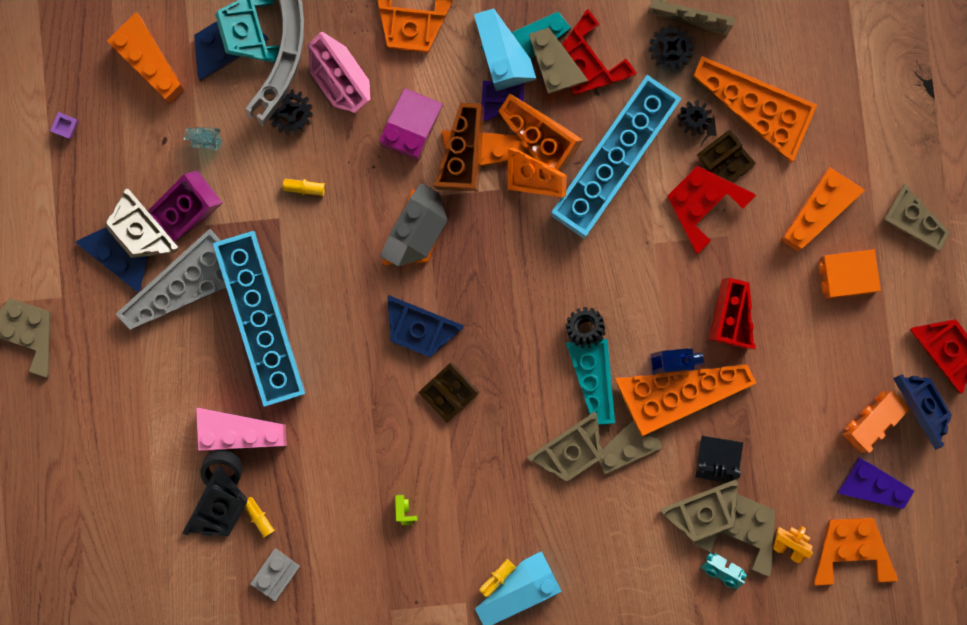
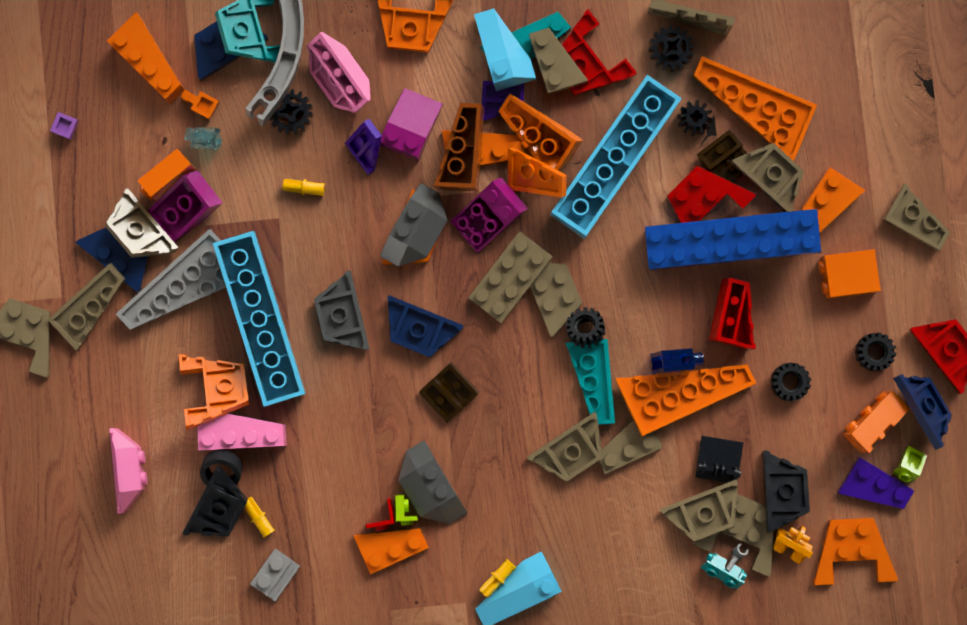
none -> dark tan wing [48,263,125,351]
none -> bright pink wedge [109,428,148,514]
none -> orange brick [138,149,197,201]
none -> orange wing [179,354,249,430]
none -> orange plate [180,89,220,120]
none -> dark grey wing [314,270,370,350]
none -> dark purple wing [344,119,382,175]
none -> orange wing [353,528,429,574]
none -> red bracket [365,498,396,531]
none -> dark grey wedge [399,440,468,524]
none -> magenta slope [450,177,528,253]
none -> dark tan plate [468,231,553,324]
none -> dark tan wing [530,263,582,337]
none -> blue brick [645,209,821,270]
none -> light grey hand [725,544,749,572]
none -> dark tan wing [731,143,804,212]
none -> black wing [762,450,810,533]
none -> black tyre [770,362,811,401]
none -> black tyre [855,332,896,371]
none -> lime bracket [893,446,927,483]

